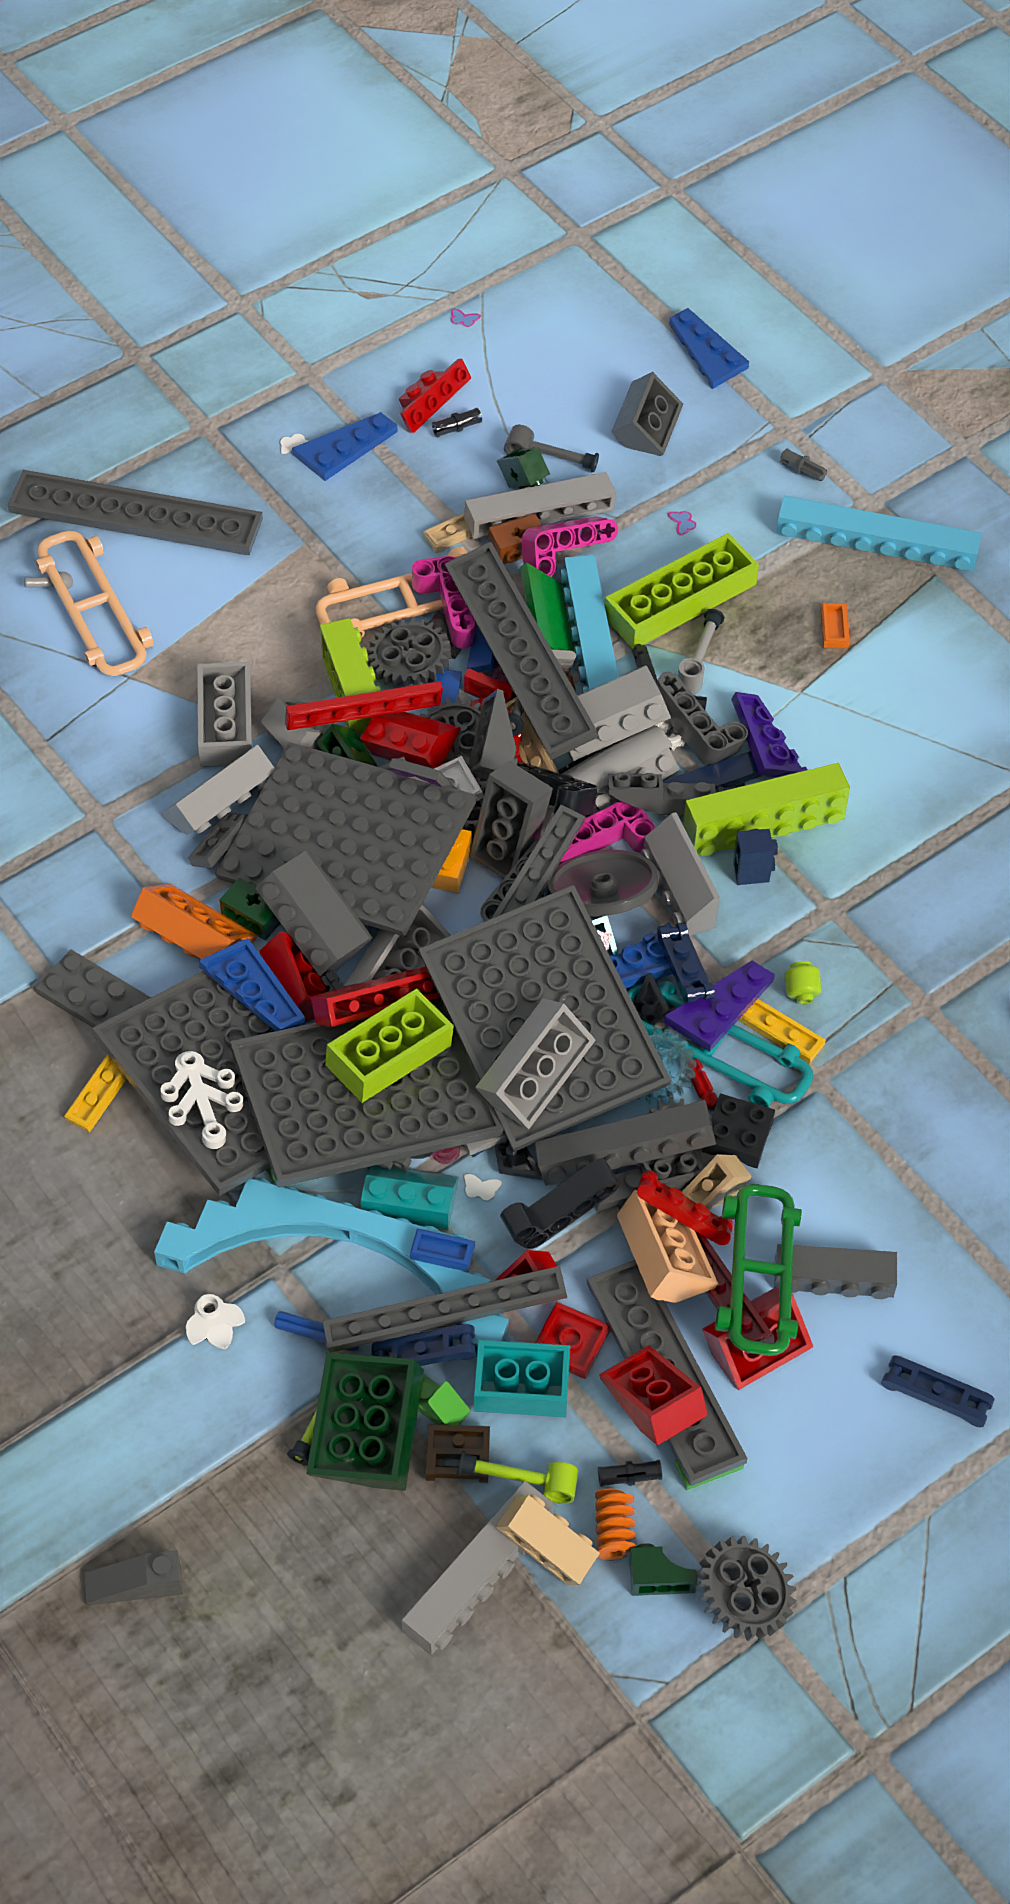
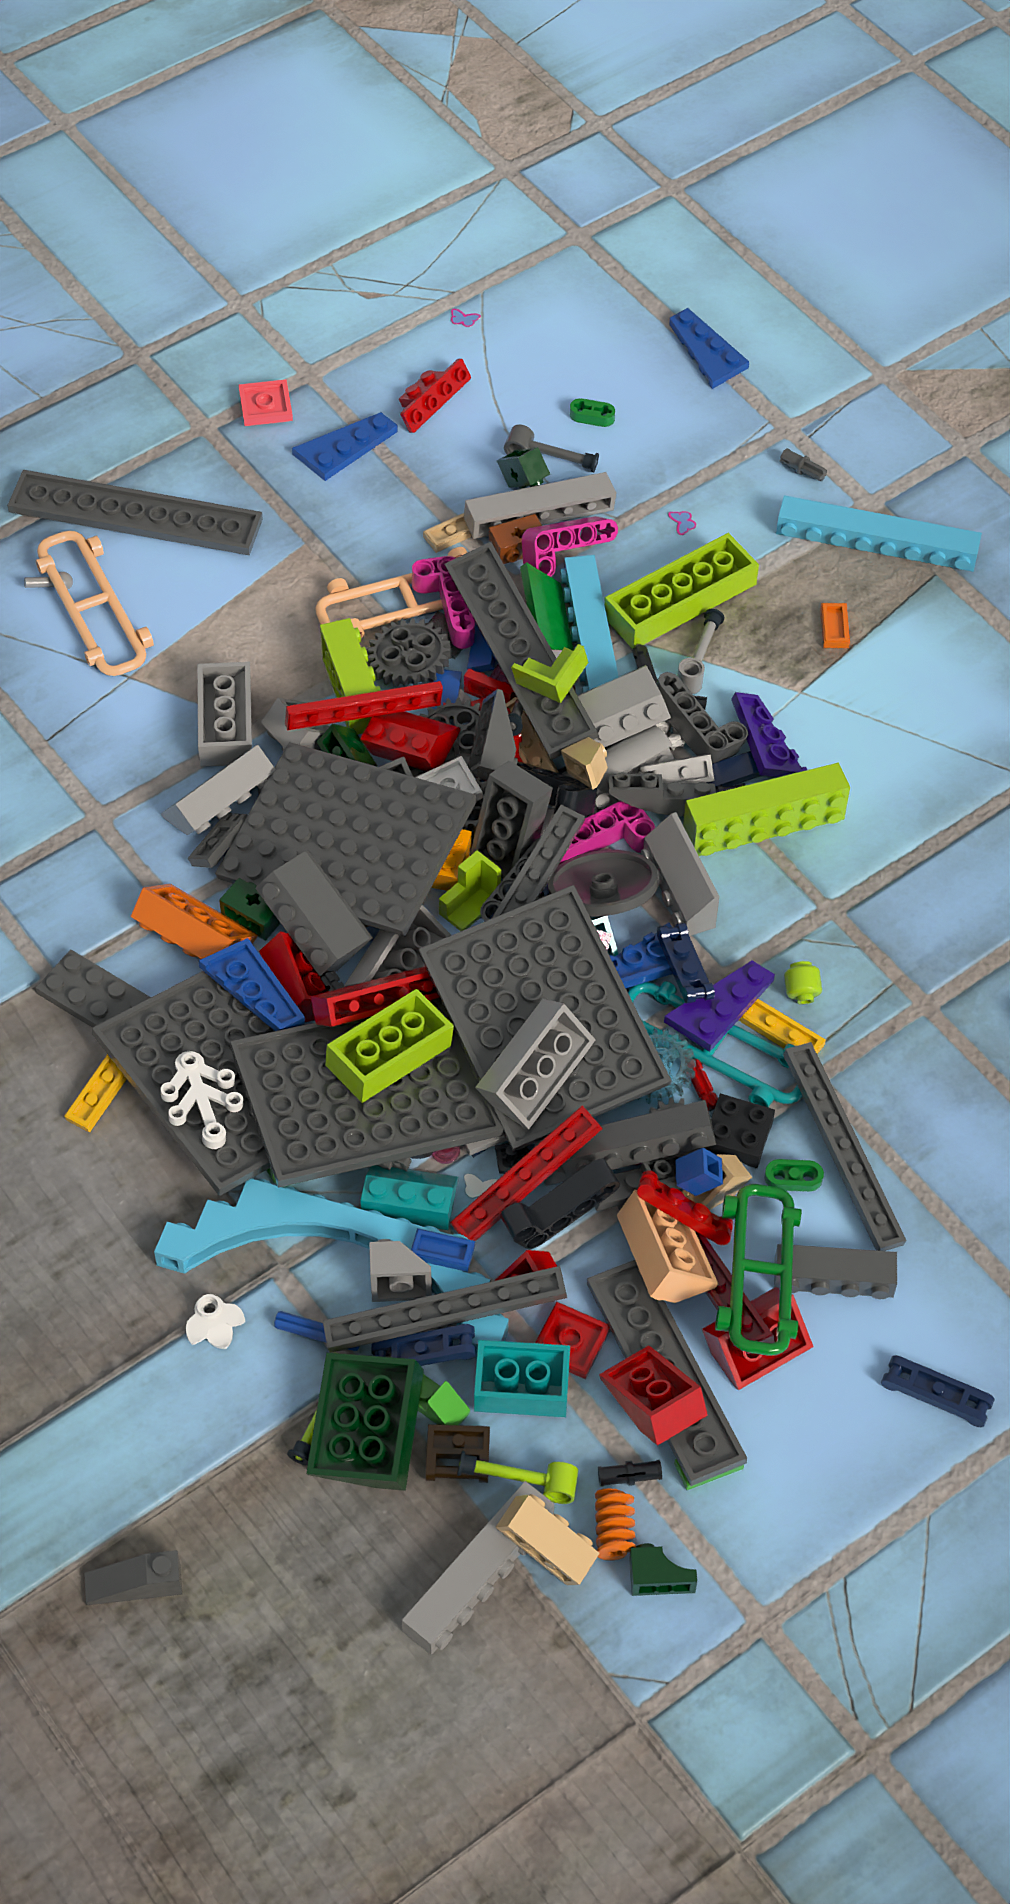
white sticker [280,434,308,454] -> none
dark grey tile [389,758,457,789] -> none
black pin [432,408,482,438] -> none
dark grey slope [612,372,683,456] -> none
black piece [633,973,670,1026] -> none
dark grey gear [695,1536,796,1641] -> none
dark blue brick [733,828,778,885] -> none
none -> coral plate [239,379,293,426]
none -> light grey slope [369,1239,432,1302]
none -> lime panel [439,850,501,931]
none -> red tile [450,1105,603,1241]
none -> lime panel [511,644,589,703]
none -> tan slope [561,737,608,789]
none -> green beam [570,398,615,427]
none -> light grey hinge [639,754,714,783]
none -> blue brick [675,1148,723,1196]
none -> green plate [764,1159,824,1192]
none -> dark grey plate [783,1042,907,1251]

